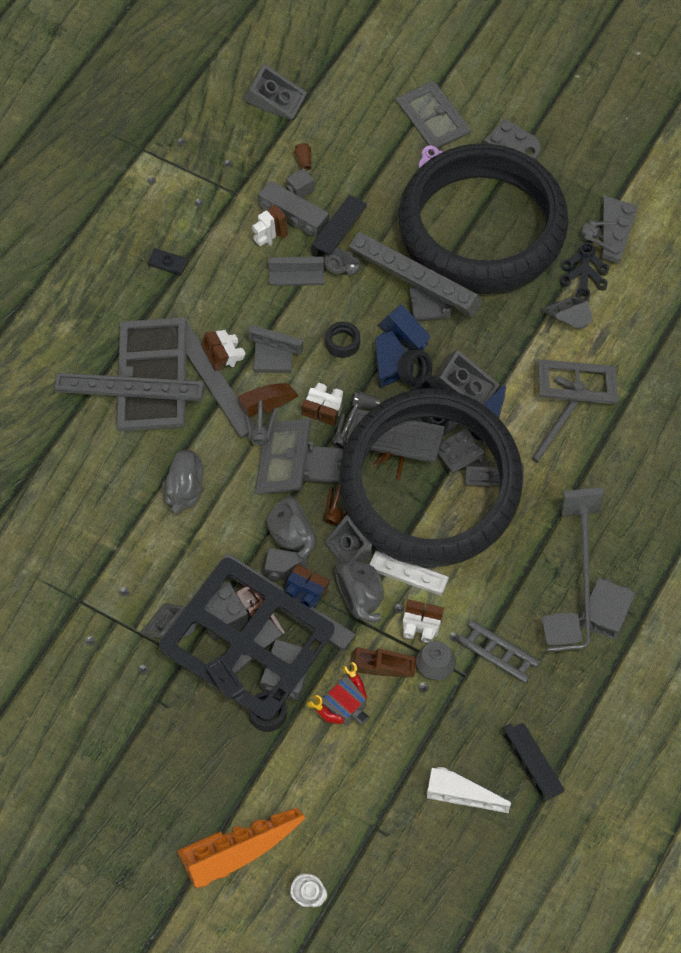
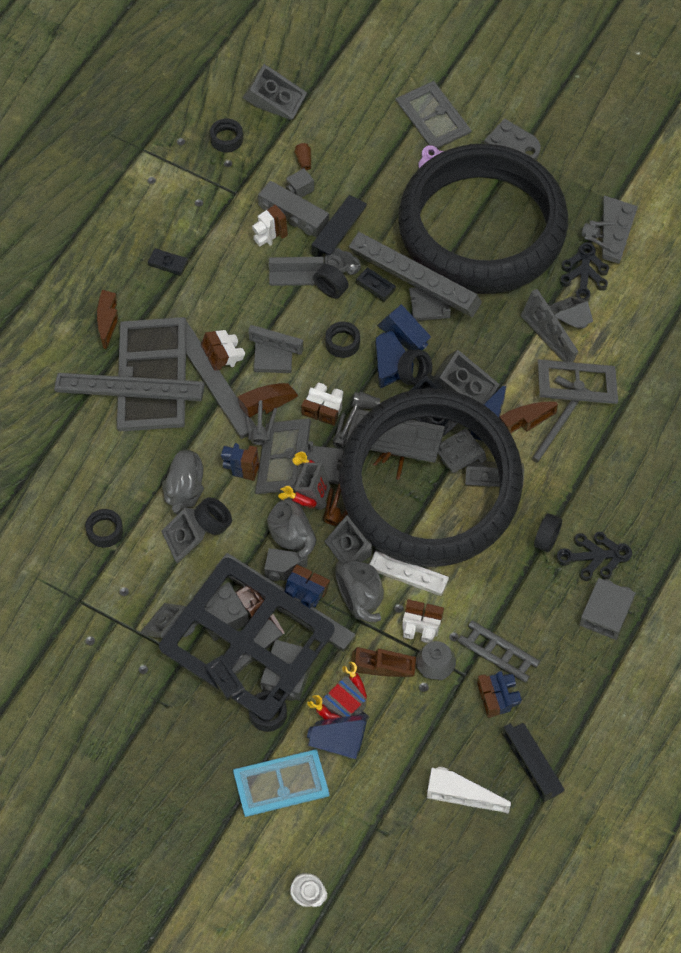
orange wedge [177,808,305,888] -> none
dark grey piece [542,487,604,652] -> none
none -> black tyre [85,509,123,548]
none -> reddish brown slope [97,290,119,349]
none -> dark grey slope [162,508,206,563]
none -> black tyre [194,497,232,535]
none -> black tyre [210,118,243,153]
none -> hips [221,443,260,481]
none -> clear door [233,749,330,817]
none -> torso [278,452,330,510]
none -> dark blue slope [307,714,369,759]
none -> black tyre [313,264,349,299]
none -> black plate [356,267,396,302]
none -> hips [477,671,522,718]
none -> reddish brown slope [499,401,558,434]
none -> dark grey wing [521,289,579,362]
none -> black tyre [534,513,563,552]
none -> black plant [556,532,632,582]

